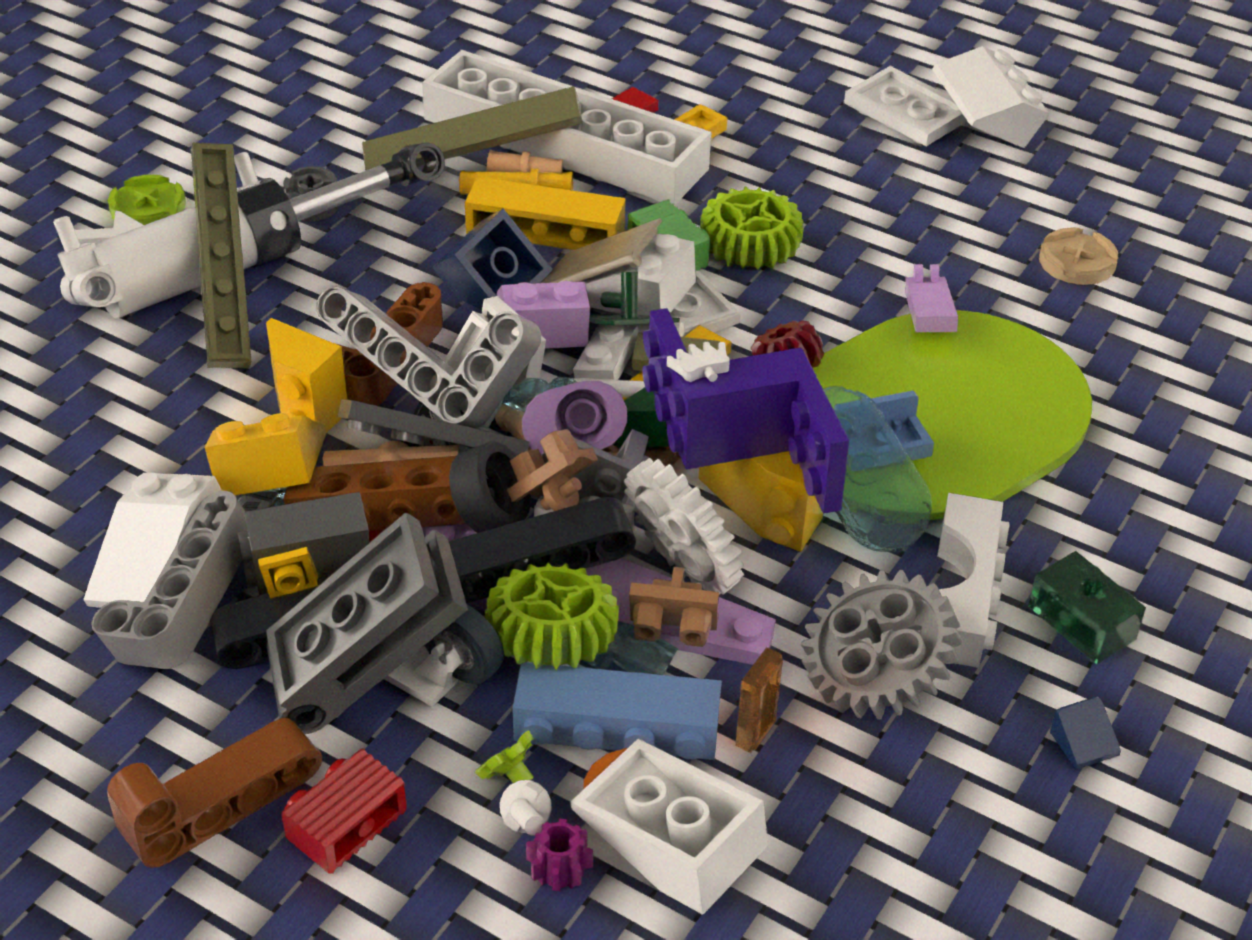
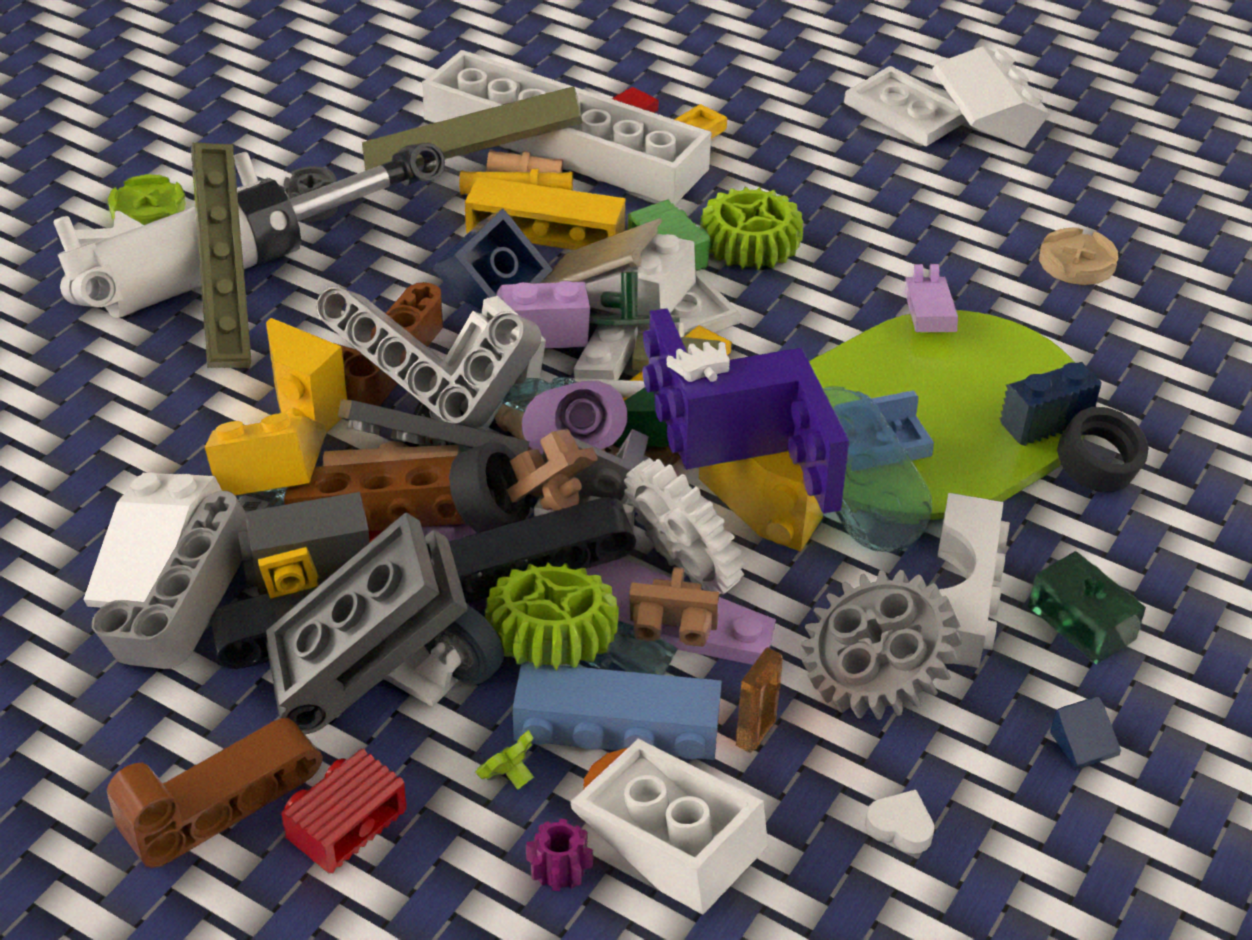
white plate [500,780,551,836] -> none
dark red gear [750,320,824,368] -> none
none -> white tile [865,790,934,854]
none -> dark blue brick [999,362,1102,446]
none -> black tyre [1057,407,1149,492]

